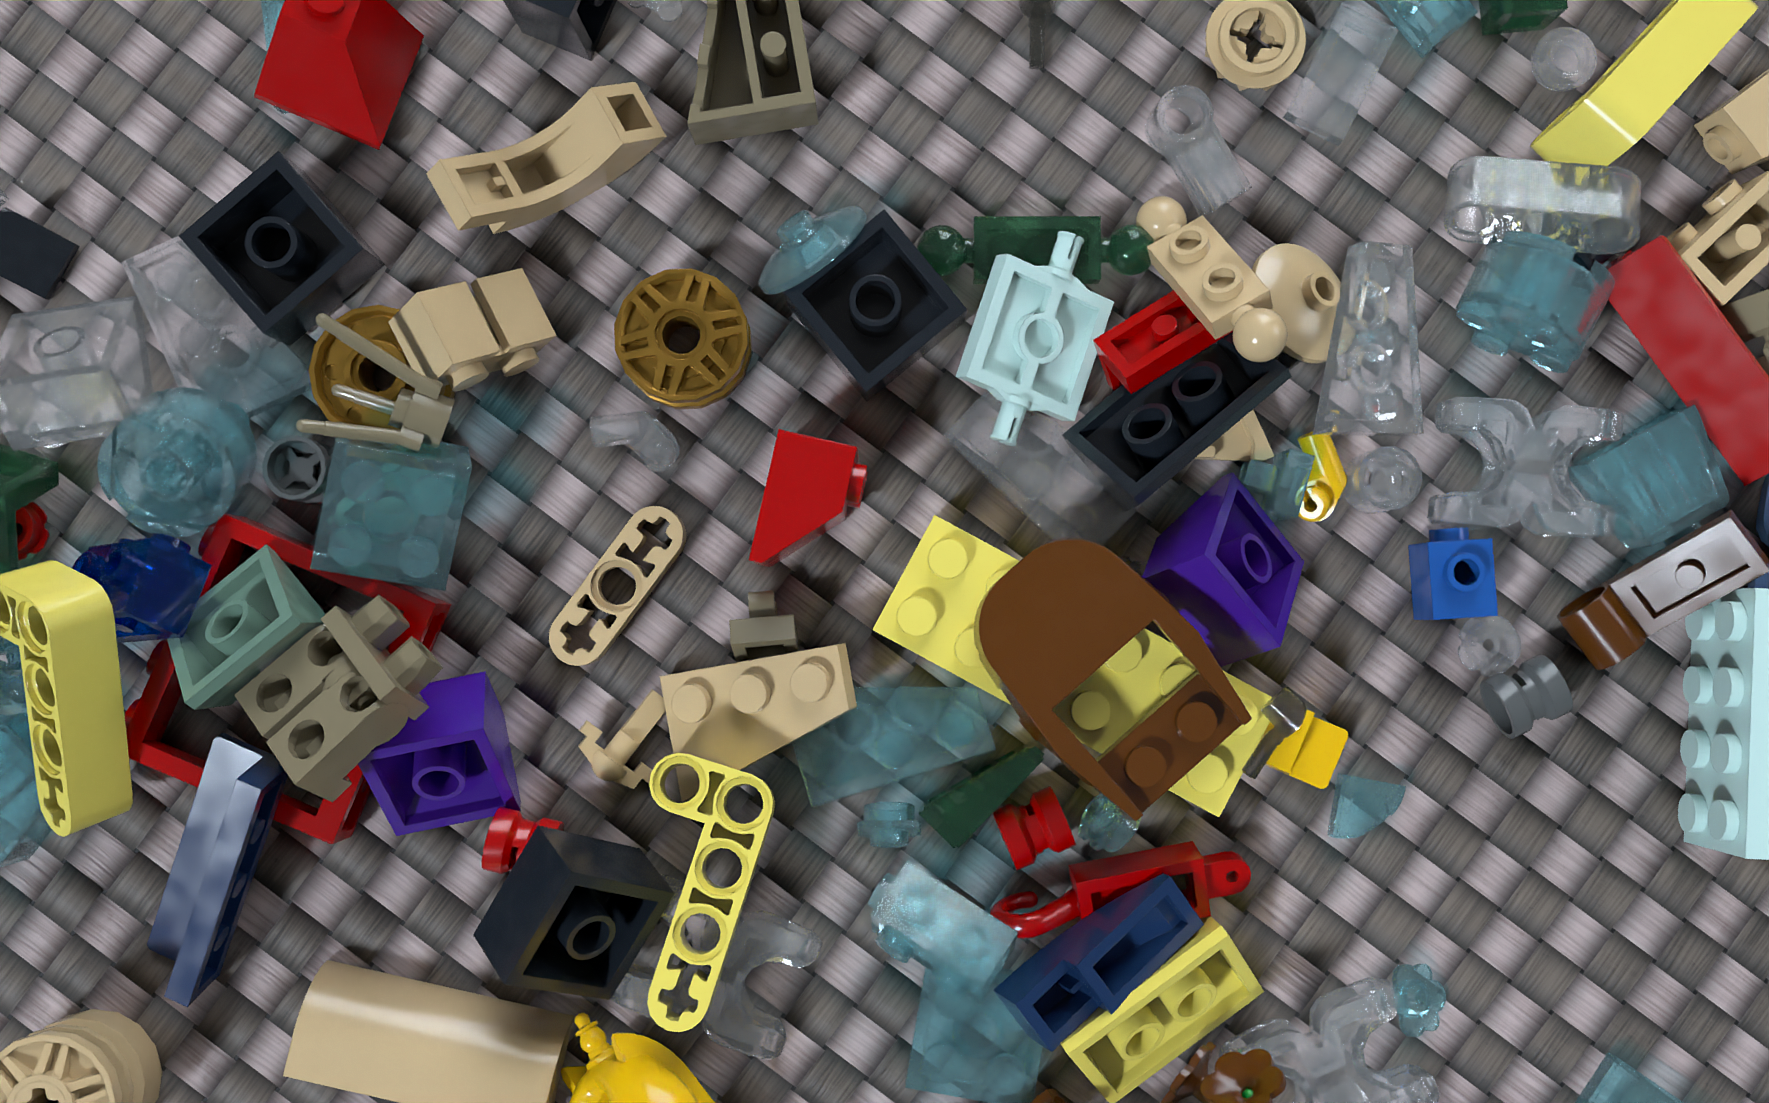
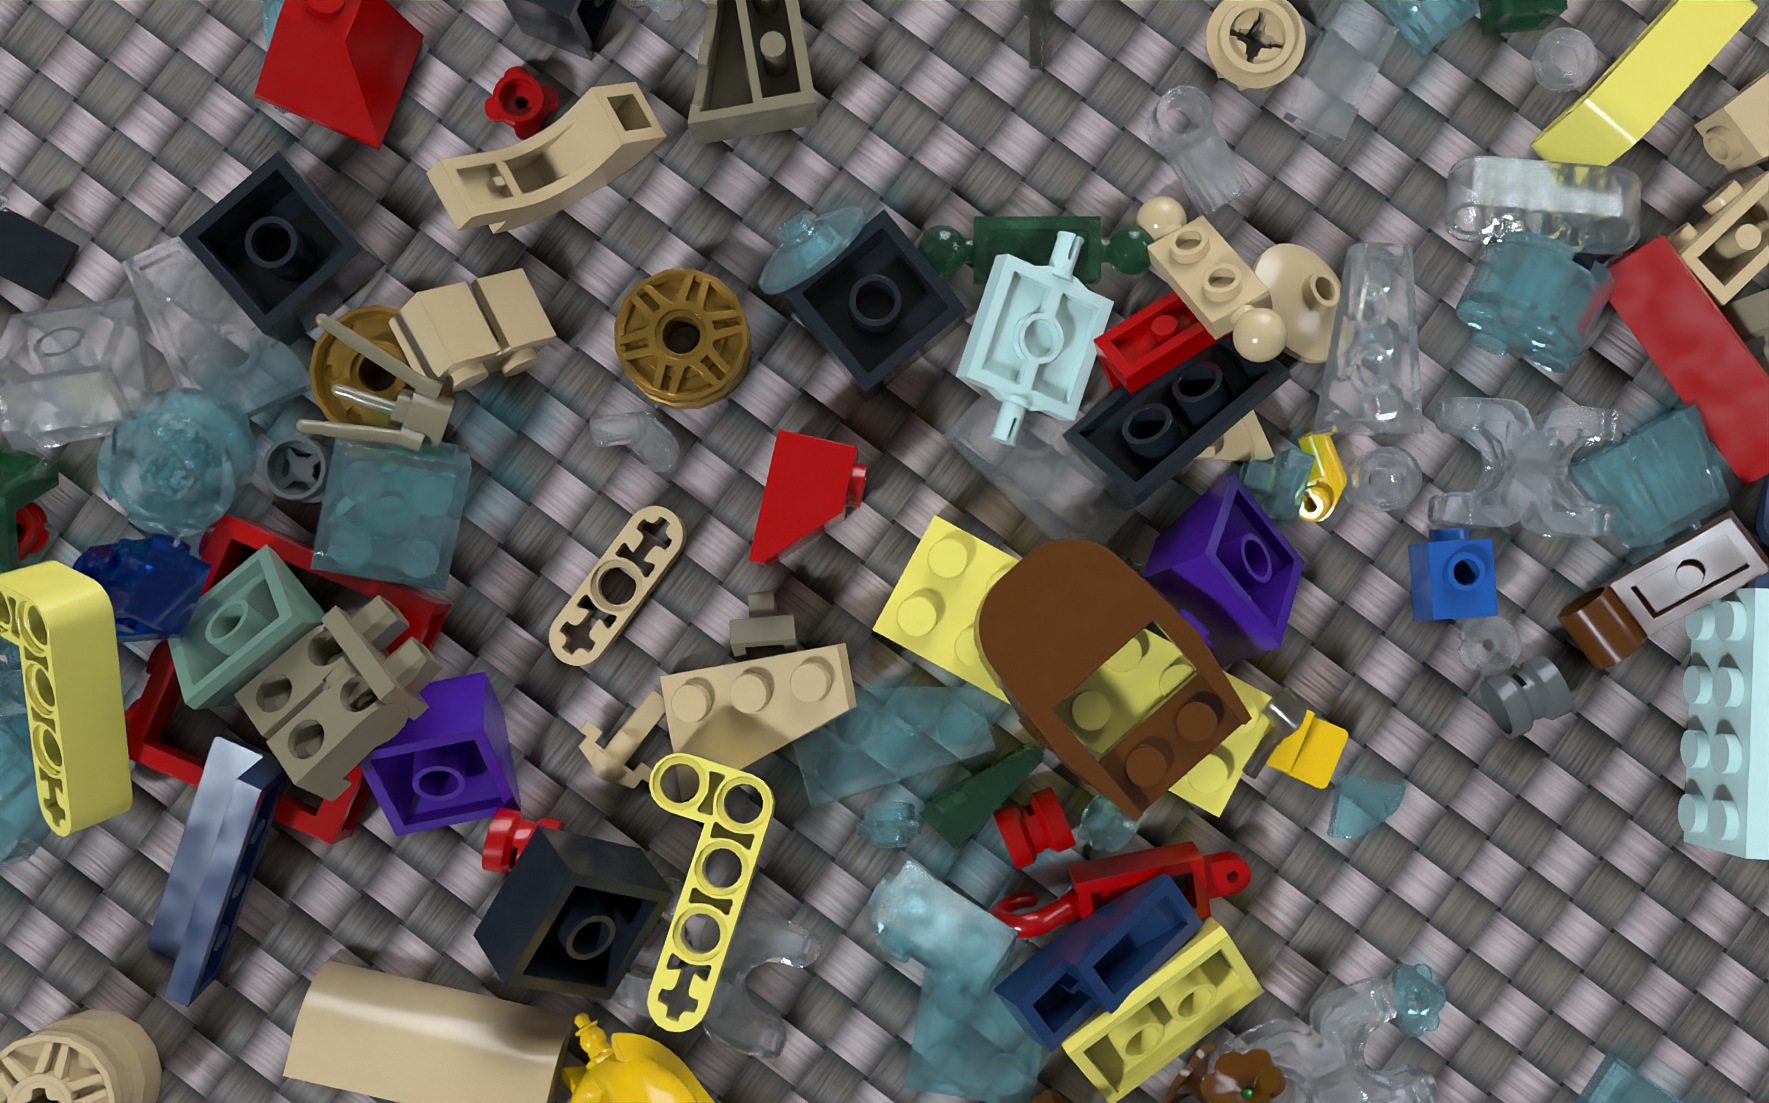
none -> red plate [485,66,560,141]

